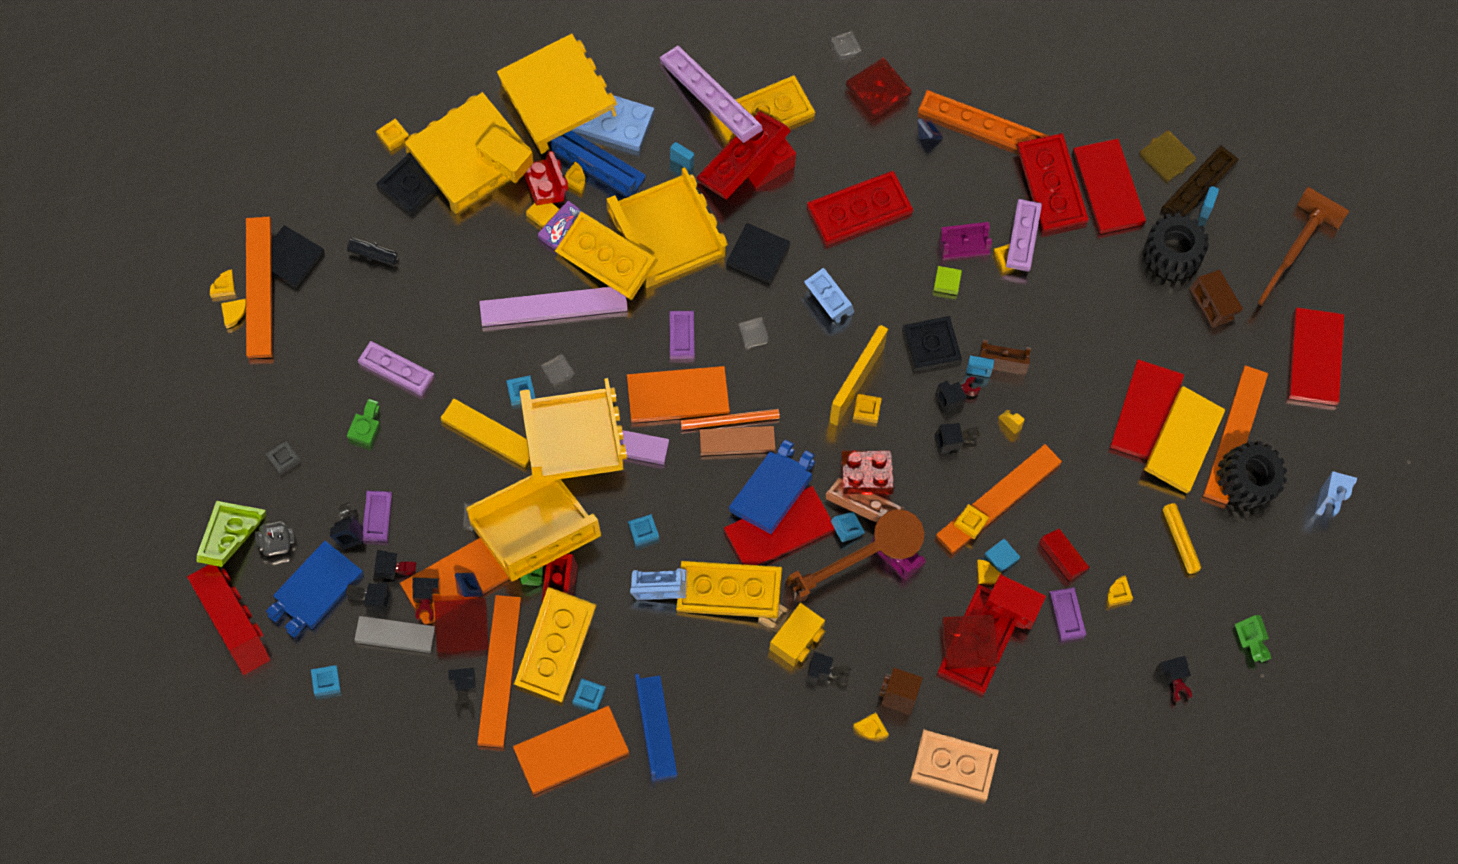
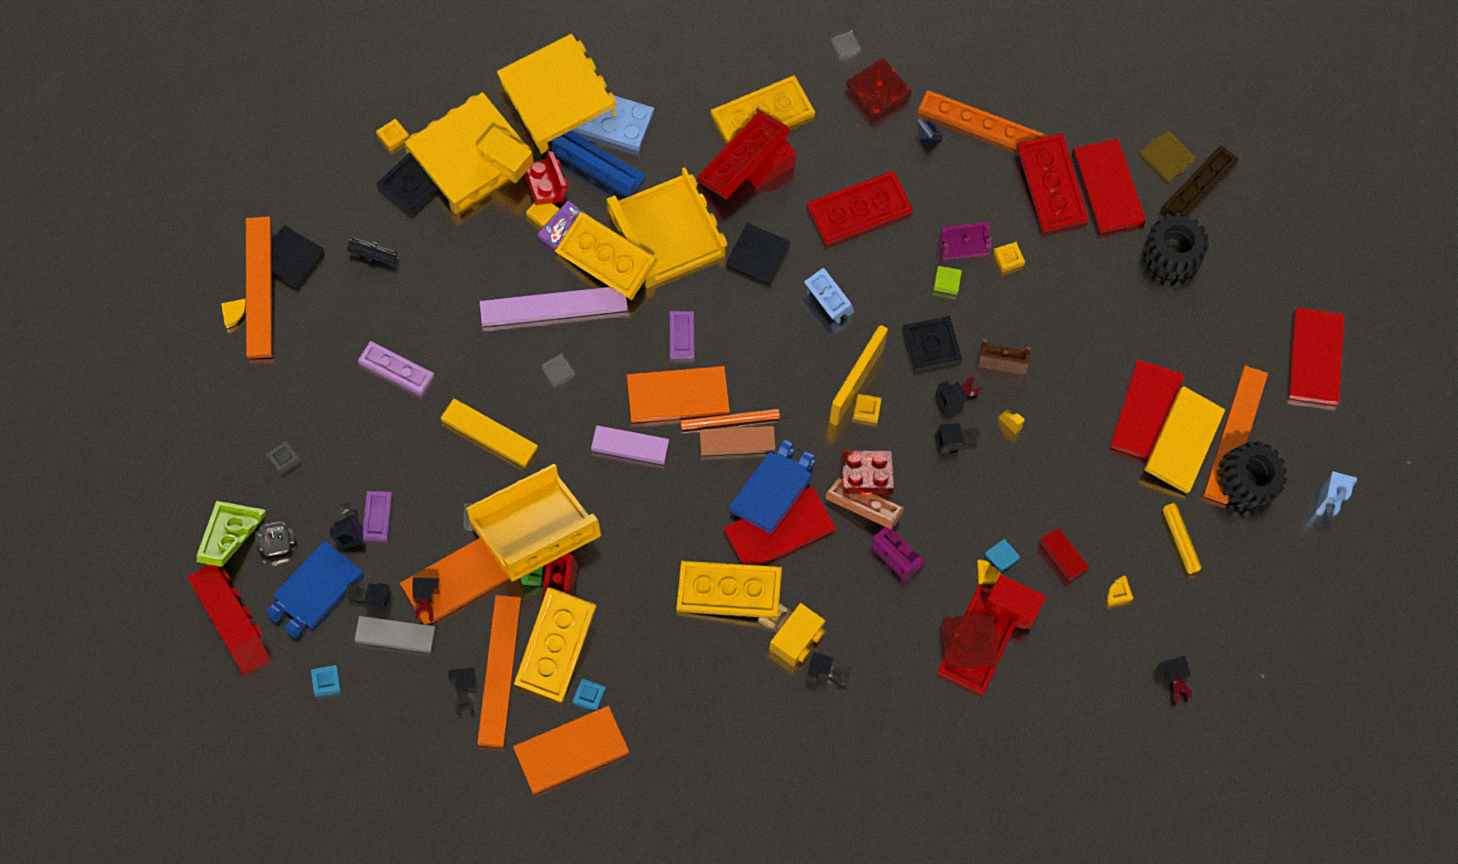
yellow tile [210,269,236,298] -> none
bright green plate [347,399,380,447] -> none
black piece [373,550,417,580] -> none
clear red plate [434,599,488,654] -> none
dark blue slope [455,573,483,597] -> none
dark azure tile [506,375,536,406] -> none
yellow panel [520,378,627,483] -> none
yellow tile [563,162,586,195] -> none
dark azure tile [628,514,659,547] -> none
light blue hinge [630,568,687,600] -> none
blue panel [635,674,677,781] -> none
lavender tile [659,46,762,143] -> none
dark azure tile [670,142,694,171] -> none
clear tile [738,317,769,348] -> none
dark orange piece [785,509,925,605] -> none
dark azure tile [831,512,865,542] -> none
yellow tile [853,713,889,740] -> none
reddish brown brick [879,667,923,715] -> none
light nougat tile [910,730,999,801] -> none
orange tile [935,444,1062,555] -> none
yellow tile [954,504,989,540] -> none
dark azure tile [966,356,994,377] -> none
lavender tile [1006,199,1042,272] -> none
medium lavender tile [1049,587,1086,642] -> none
reddish brown hinge [1190,269,1243,328] -> none
dark azure tile [1199,186,1219,219] -> none
bright green plate [1235,615,1271,662] -> none
dark orange piece [1258,187,1349,306] -> none

